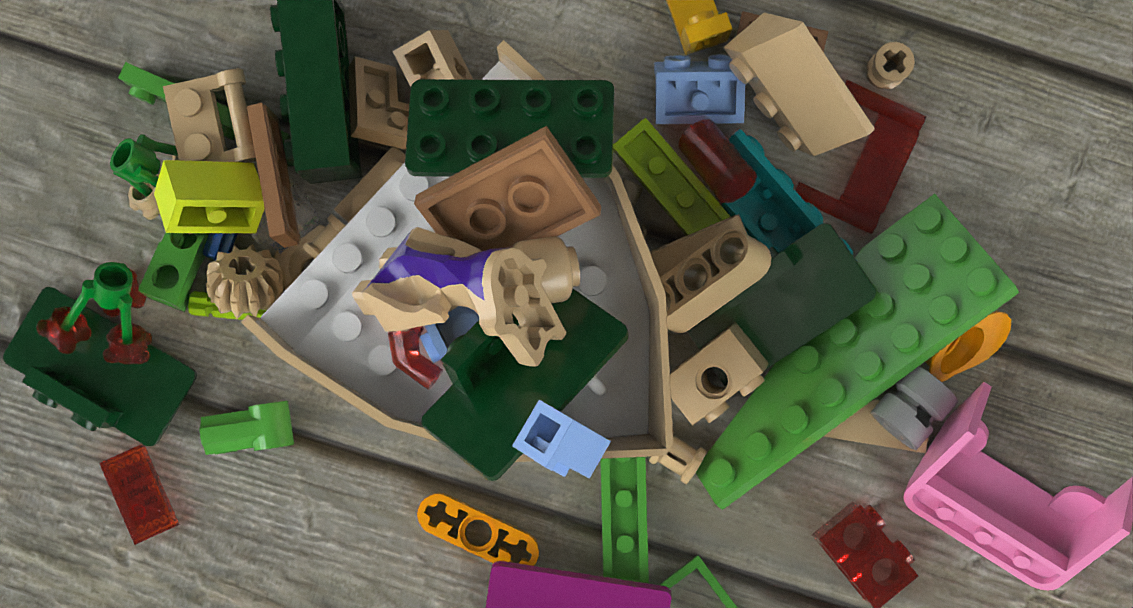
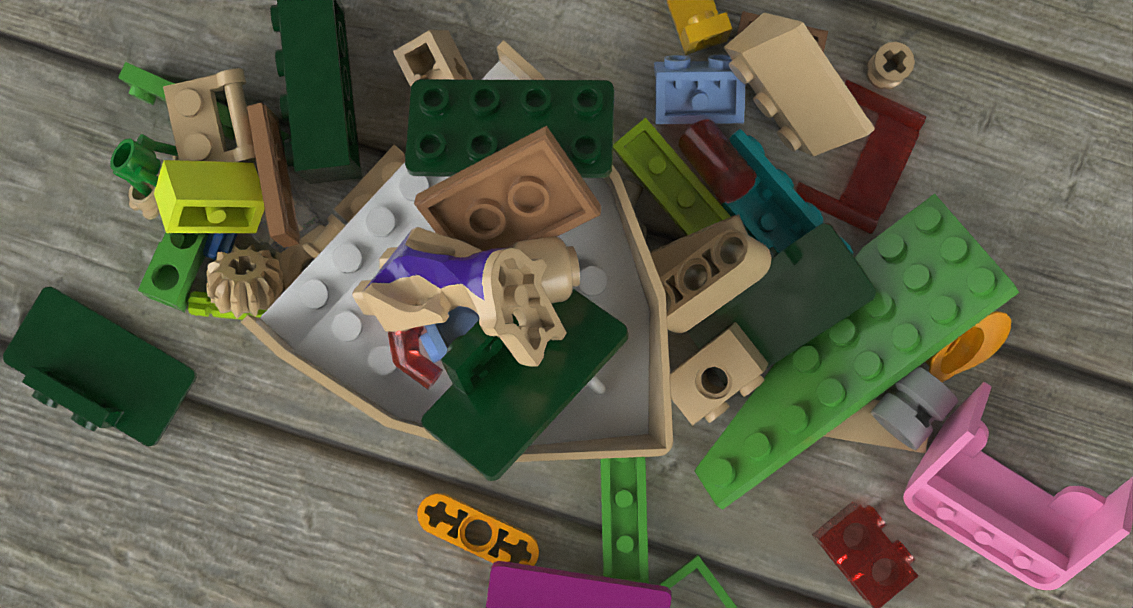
plant [36,262,152,364] -> none
clear red tile [99,444,180,545] -> none
bright green piece [199,401,294,455] -> none
tan plate [348,56,410,150] -> none
light blue brick [512,400,611,478] -> none
tan bush [648,430,707,485] -> none

